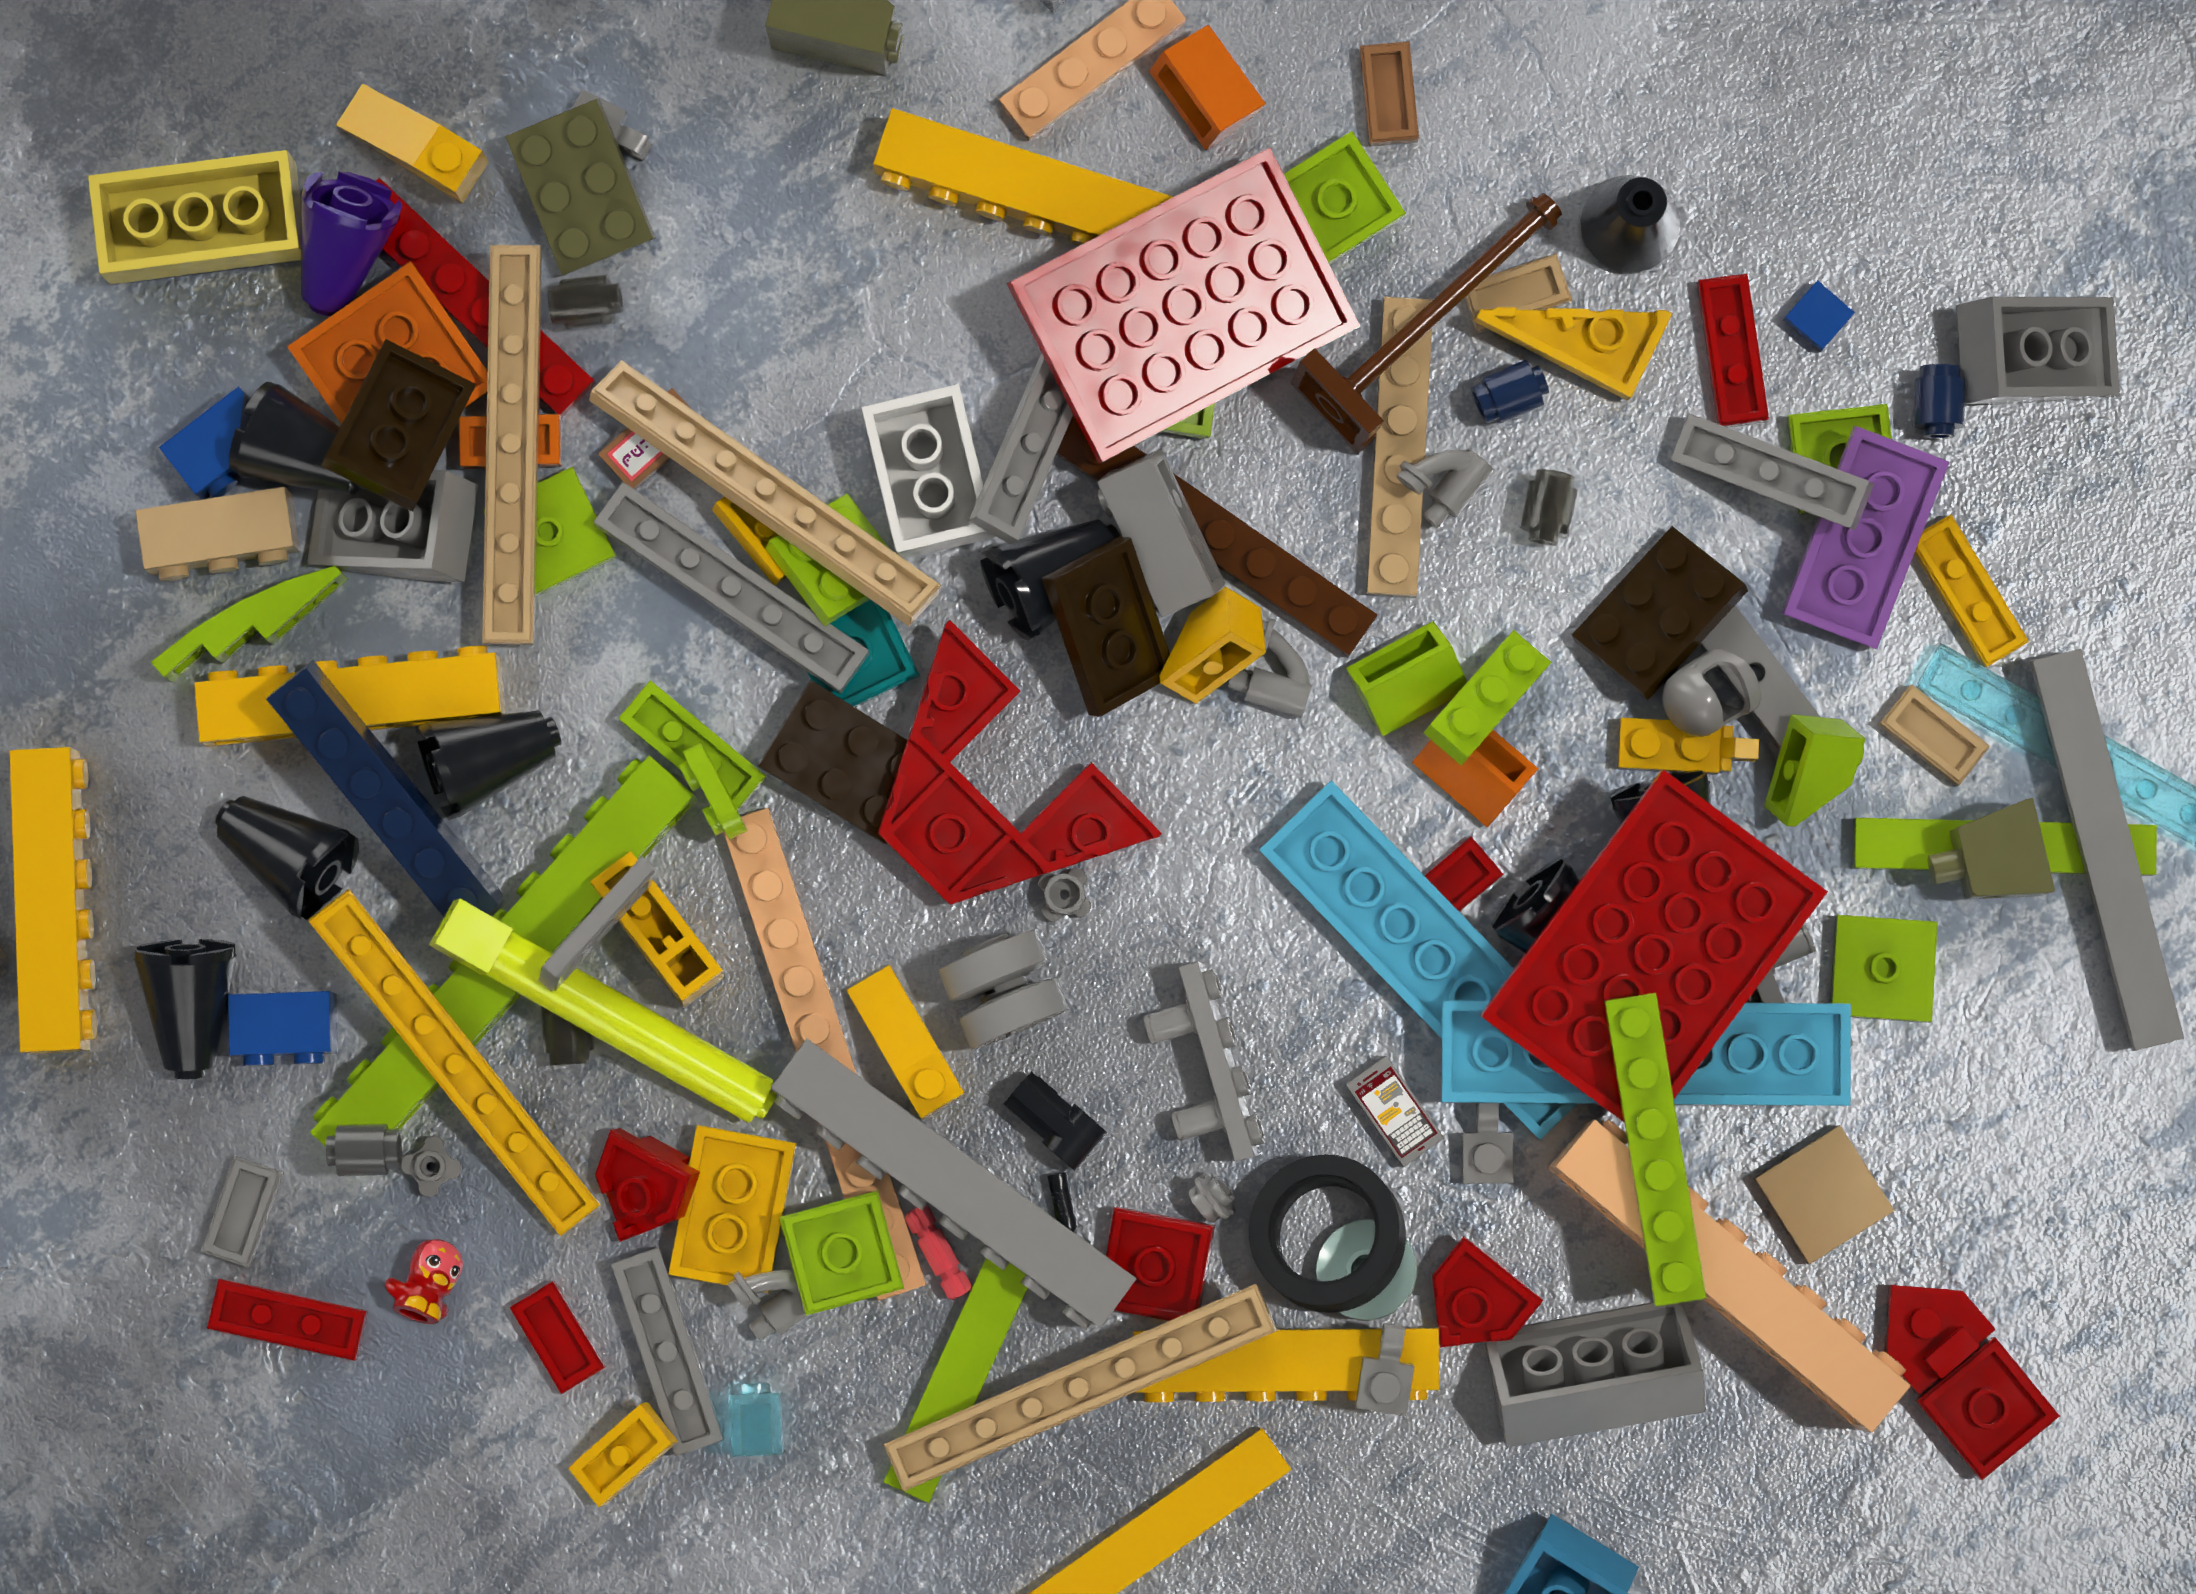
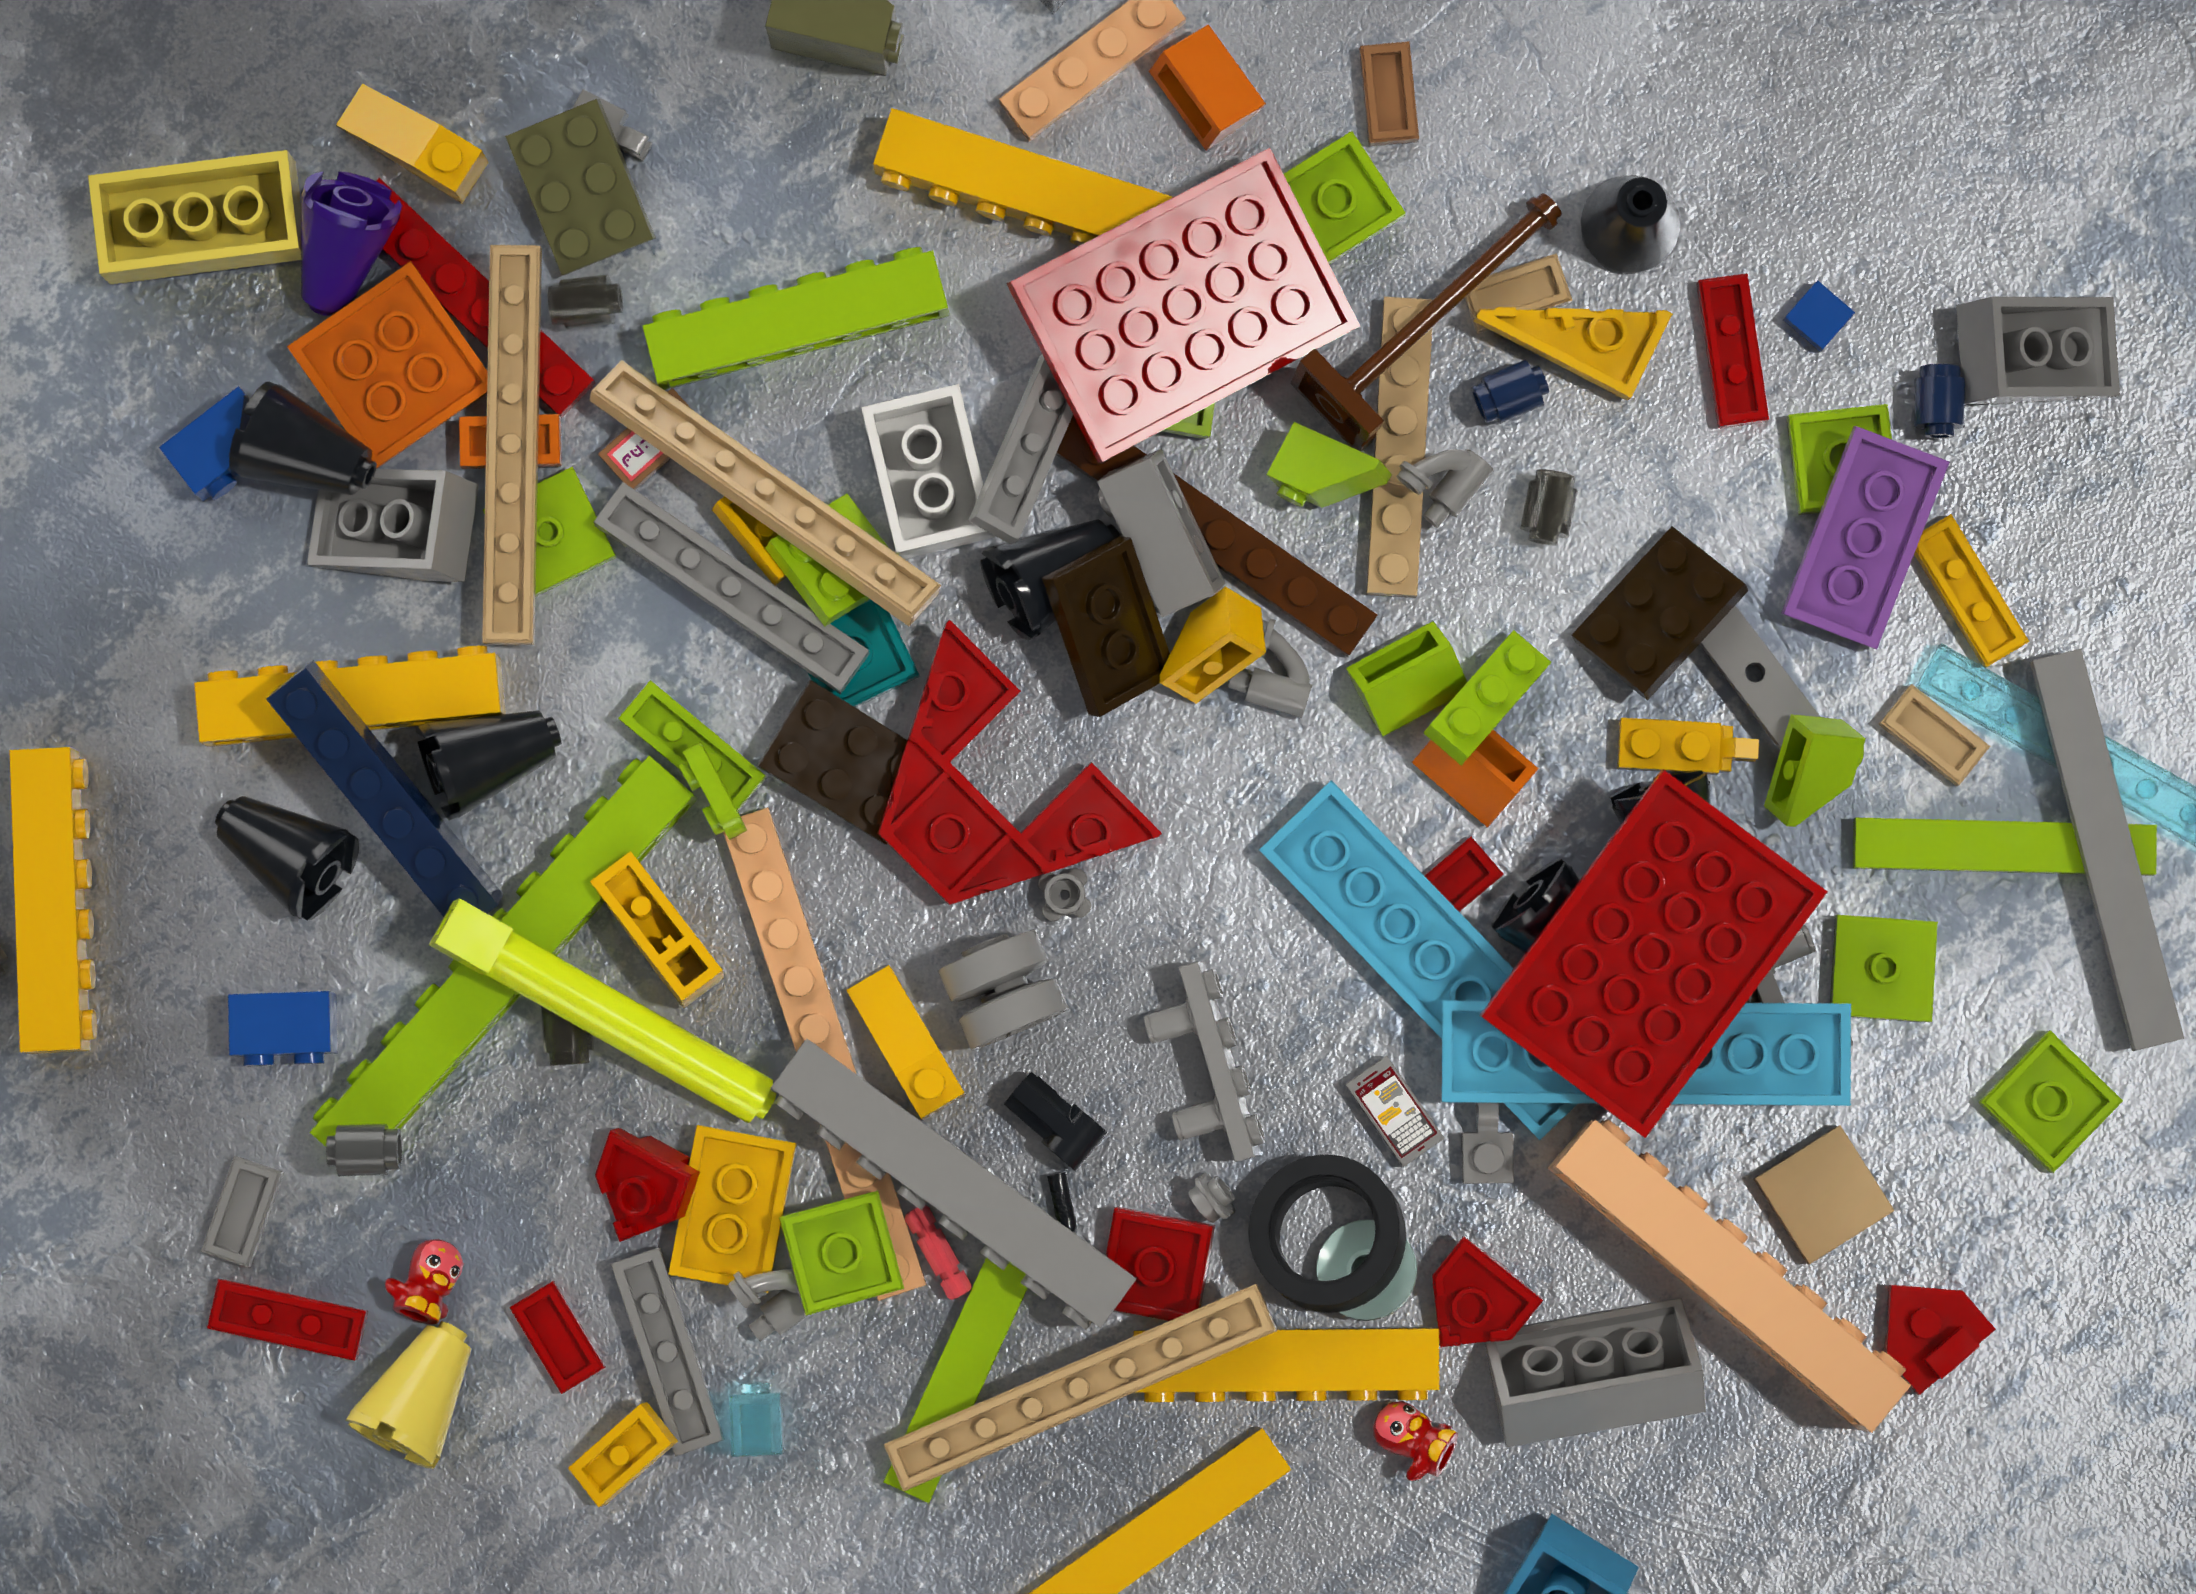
black cone [134,939,237,1079] -> none
tan brick [135,487,300,581] -> none
lime slope [151,566,348,682] -> none
yellow tile [309,889,600,1236] -> none
dark brown plate [321,339,476,512] -> none
light grey plate [401,1136,462,1197] -> none
light grey tile [538,856,655,992] -> none
light grey plate [1355,1323,1414,1416] -> none
lime plate [1604,993,1707,1307] -> none
light grey helmet [1662,649,1761,737] -> none
light grey plate [1670,413,1874,531] -> none
red plate [1915,1337,2060,1480] -> none
olive torso [1928,798,2055,900] -> none
none -> light yellow cone [346,1321,472,1469]
none -> lime brick [642,247,949,390]
none -> lime slope [1266,422,1392,508]
none -> animal [1373,1401,1458,1481]
none -> lime tile [1978,1030,2123,1173]

